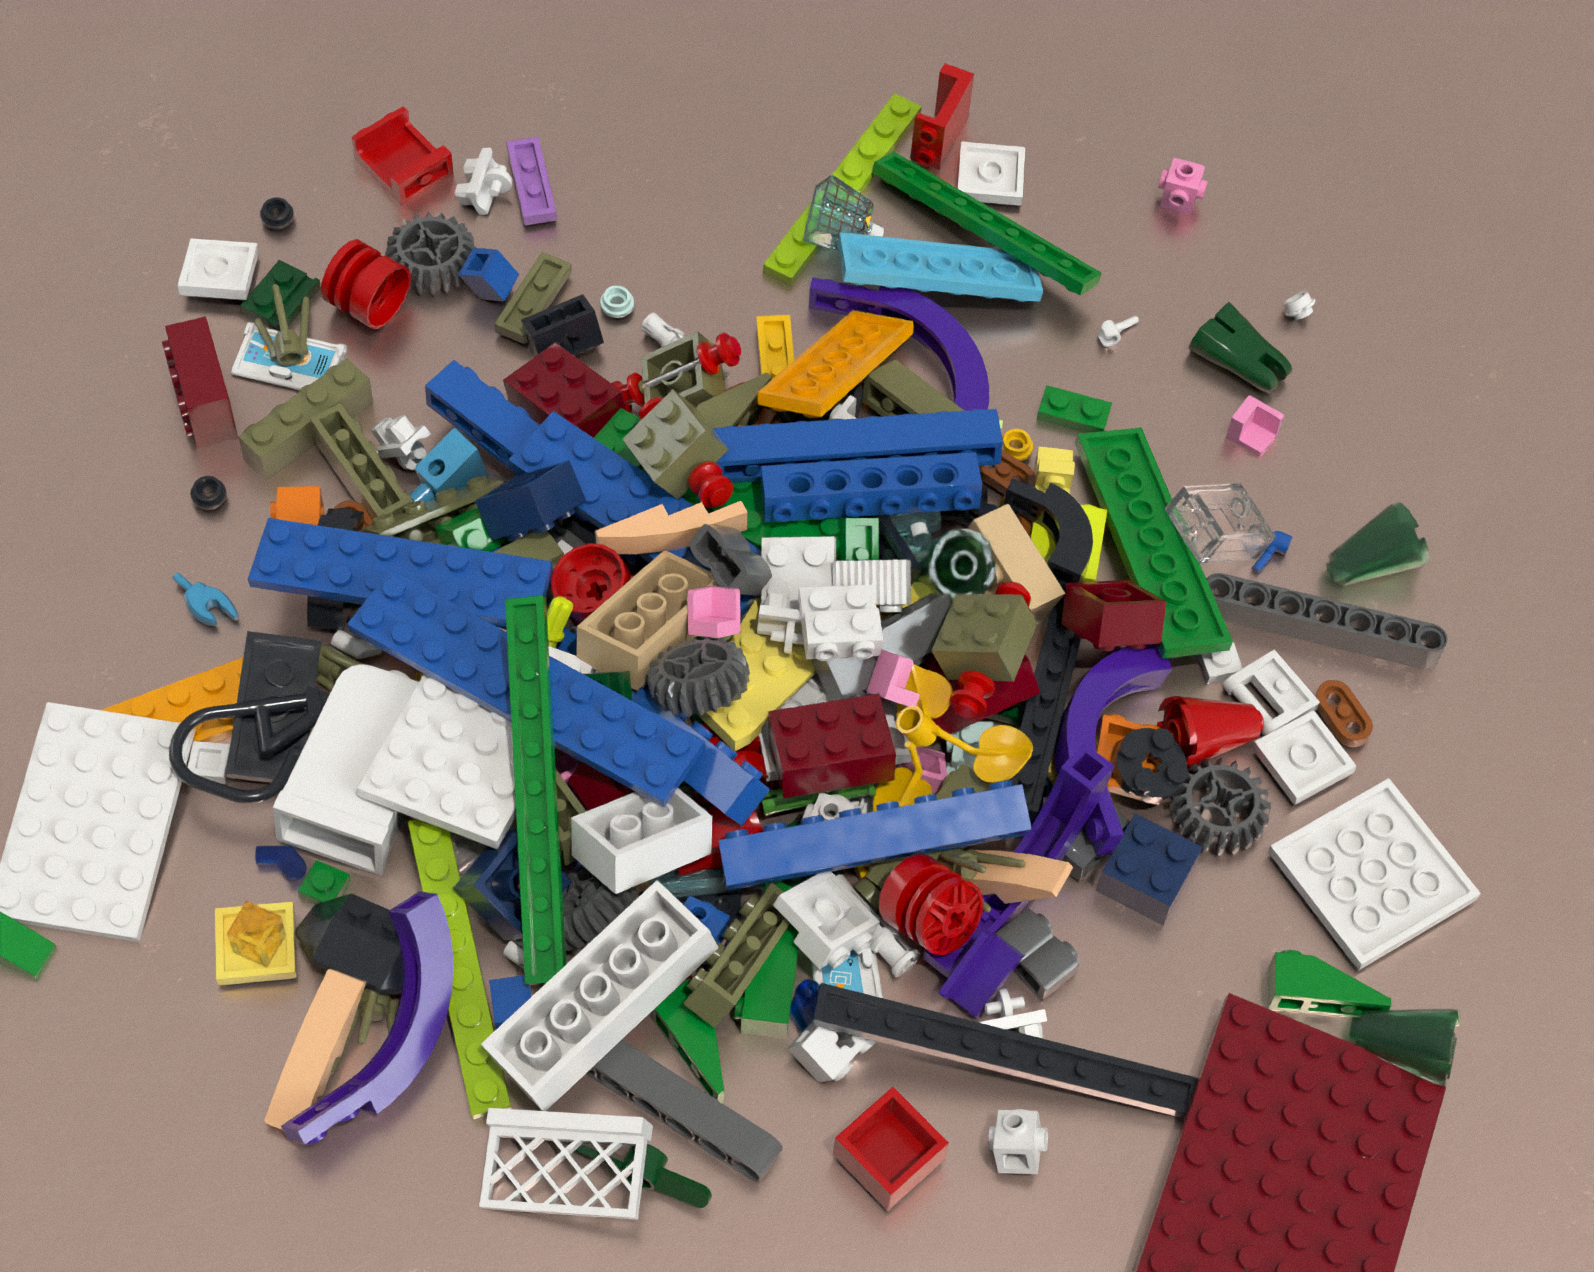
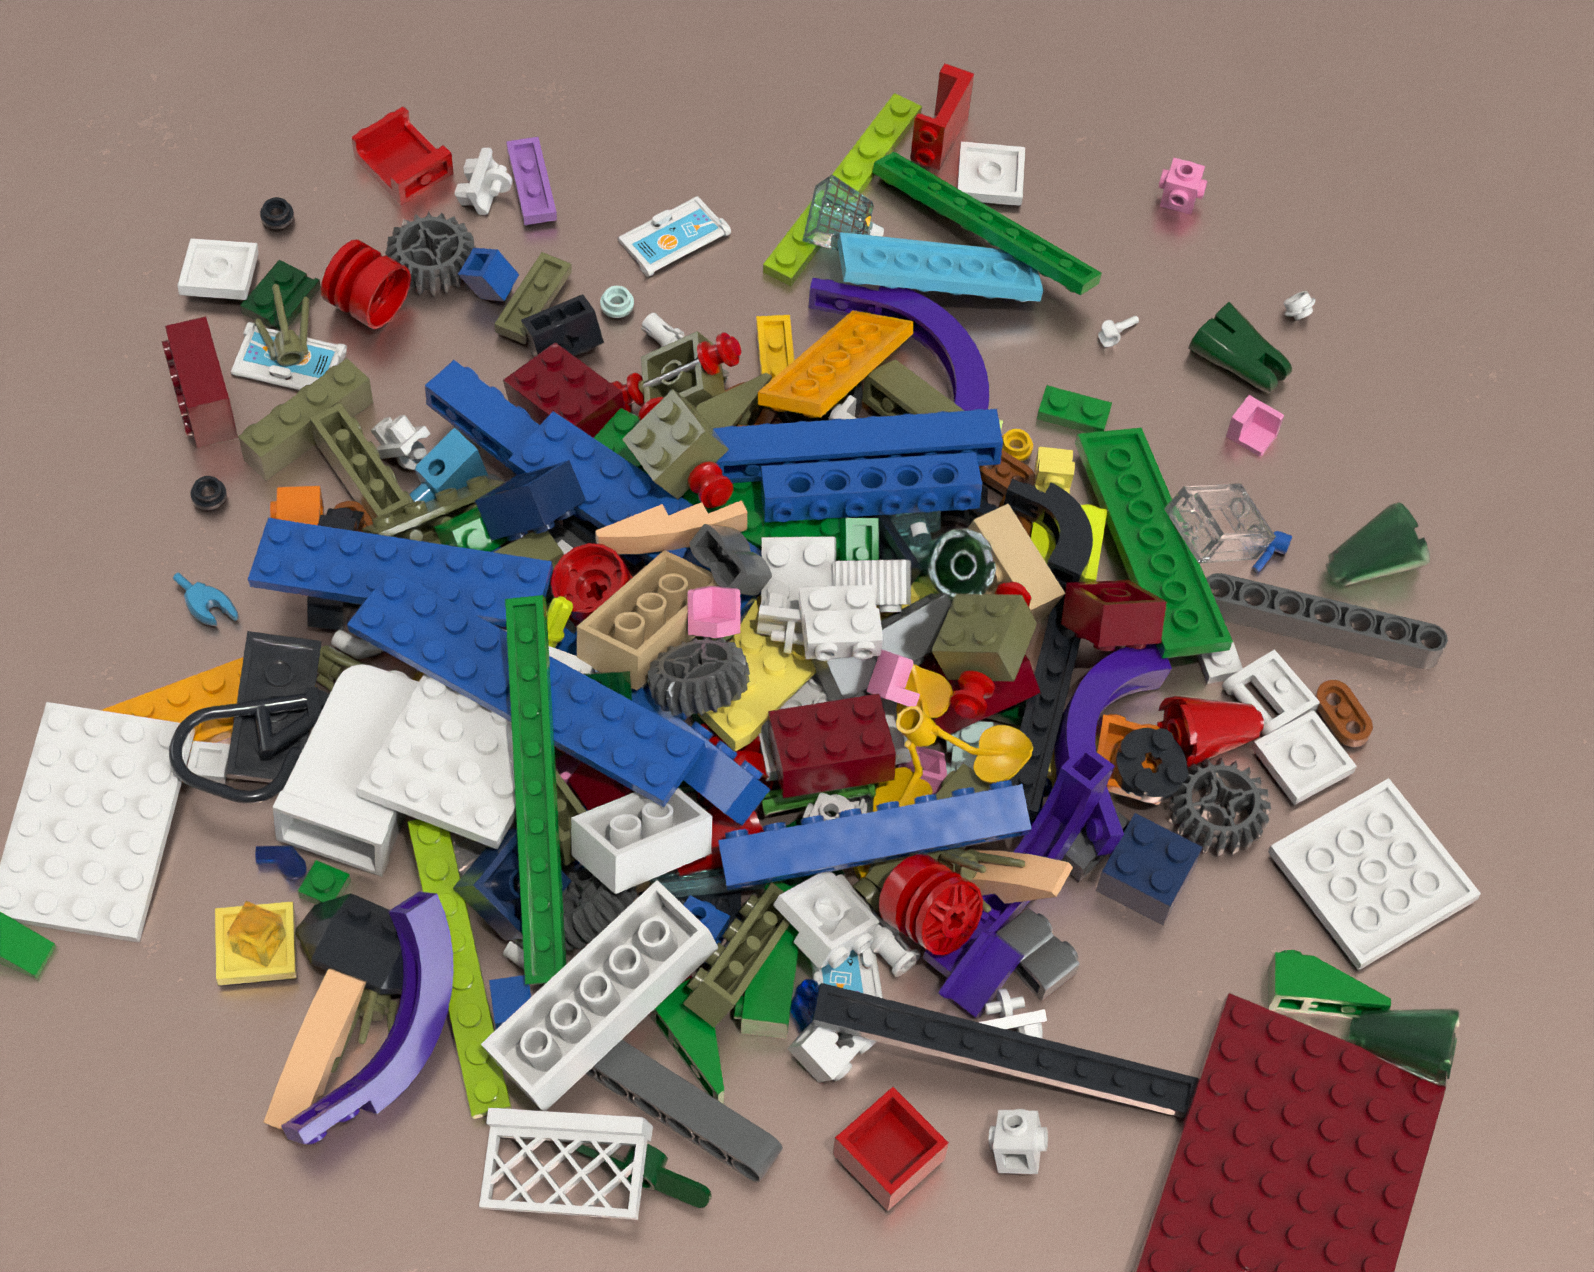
none -> door [618,196,731,277]

